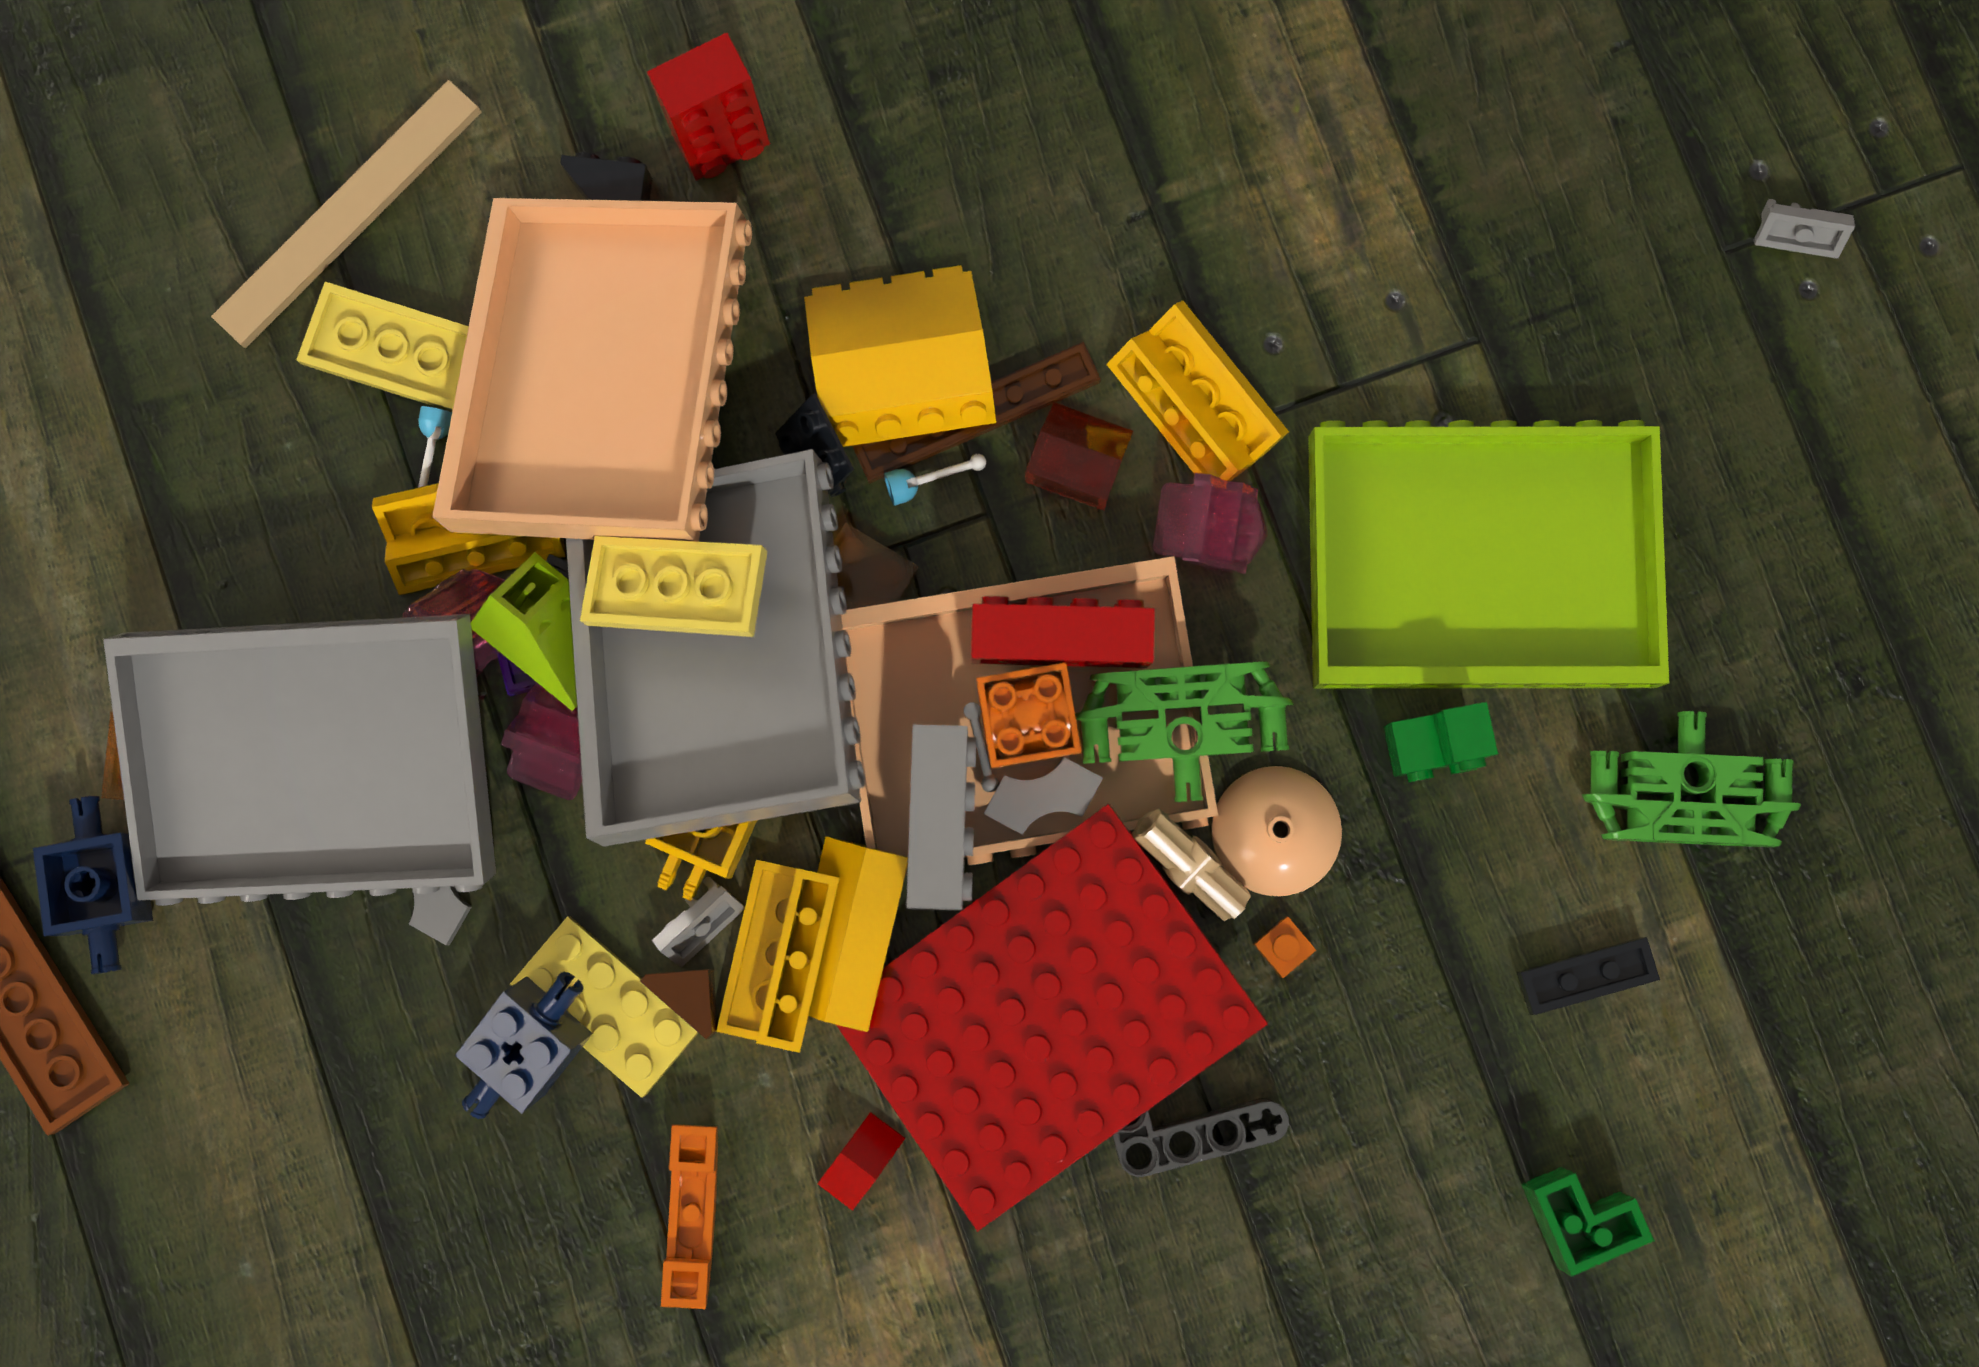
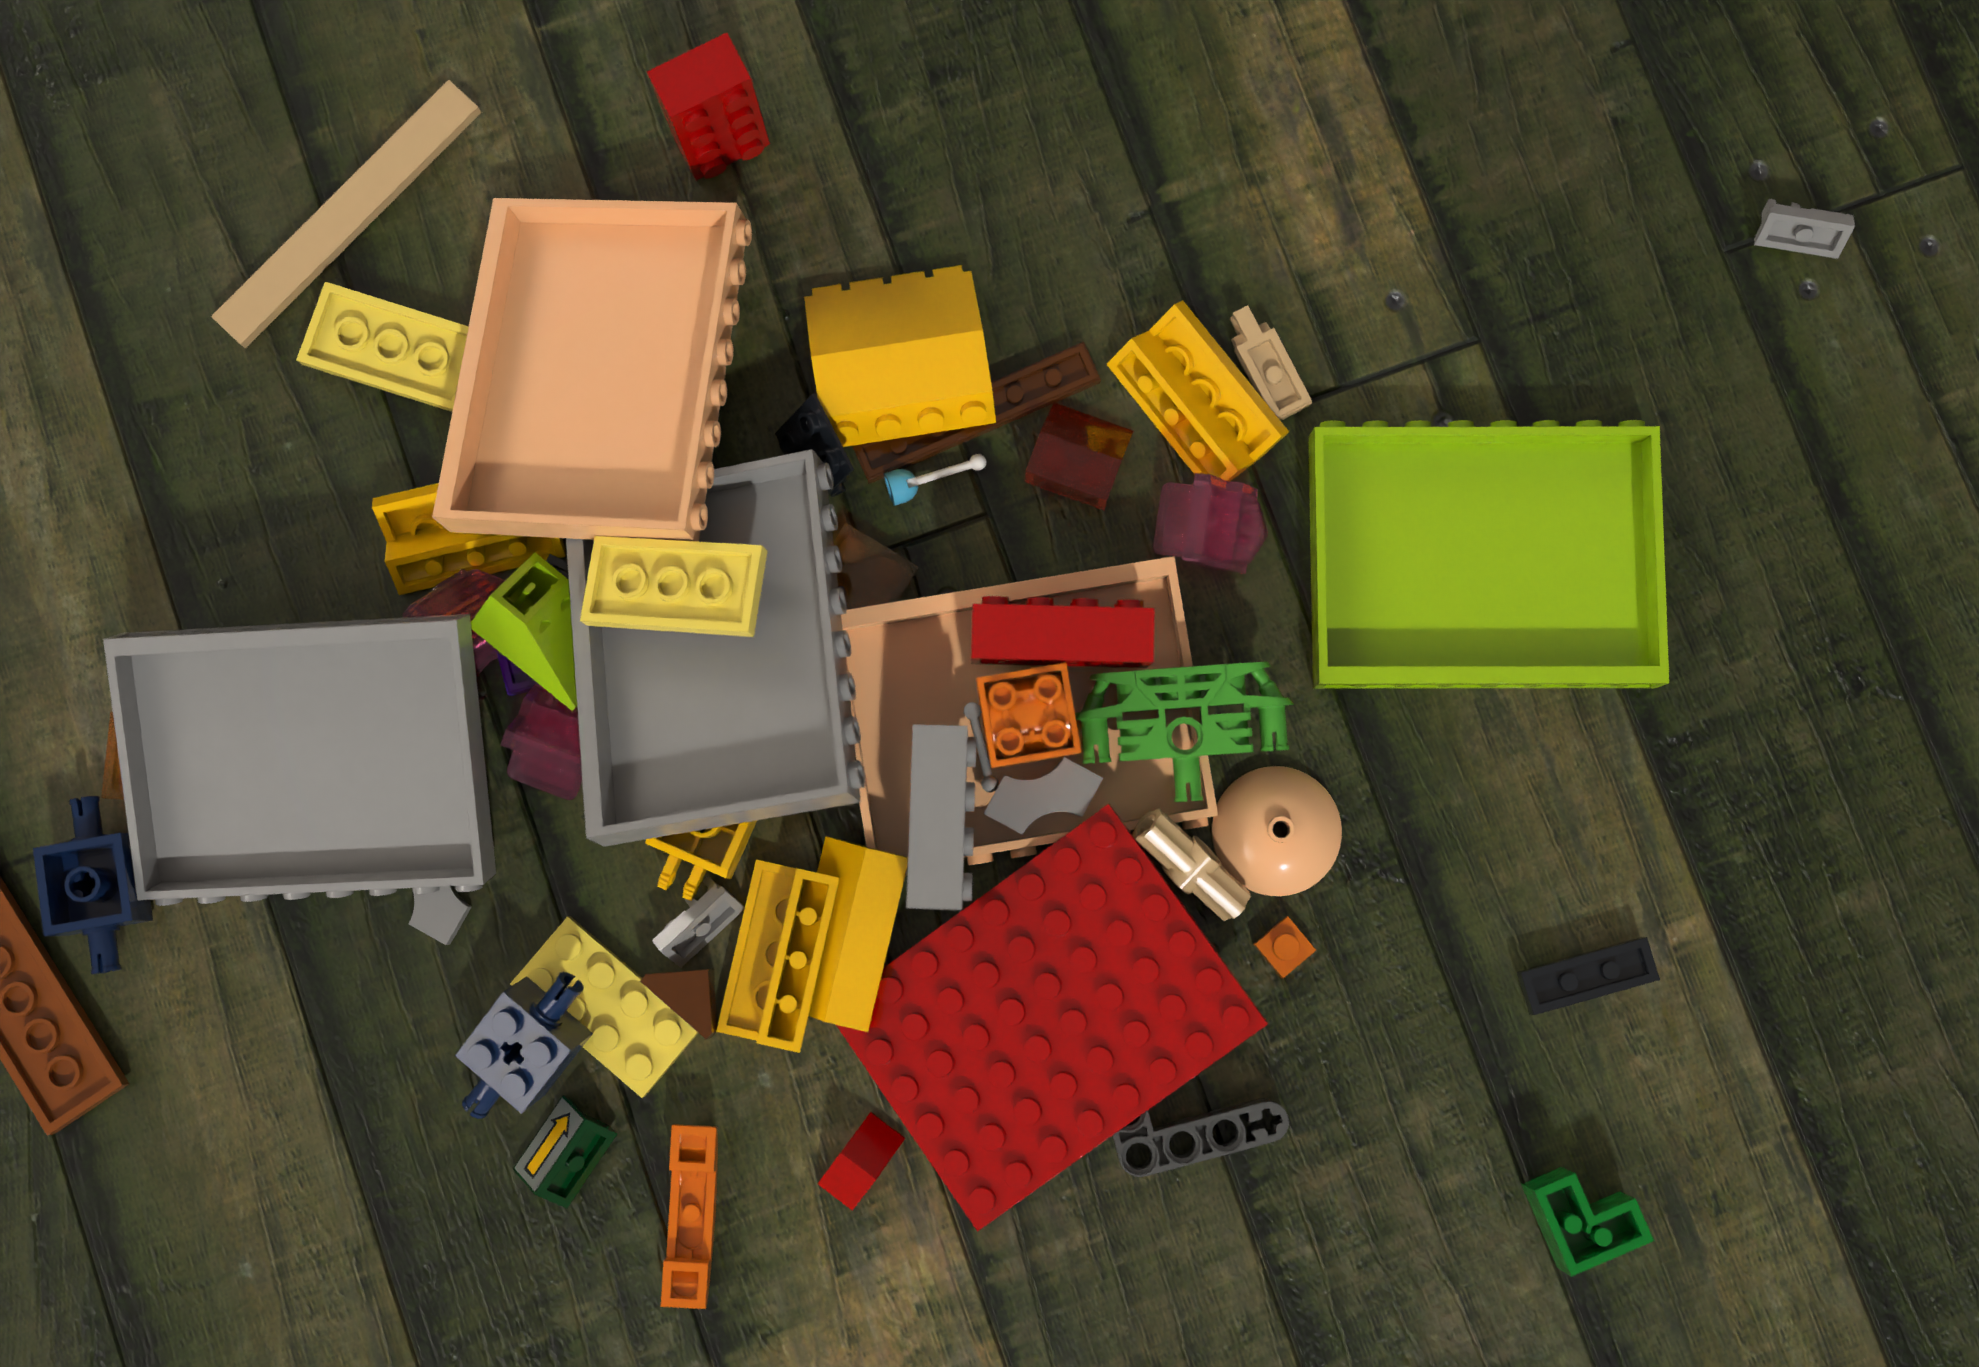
medium azure hinge [418,406,452,488] -> none
black slope [560,152,652,201] -> none
green brick [1384,702,1498,783] -> none
bright green piece [1582,711,1801,847] -> none
none -> panel [513,1095,617,1208]
none -> tan hinge [1230,305,1312,421]

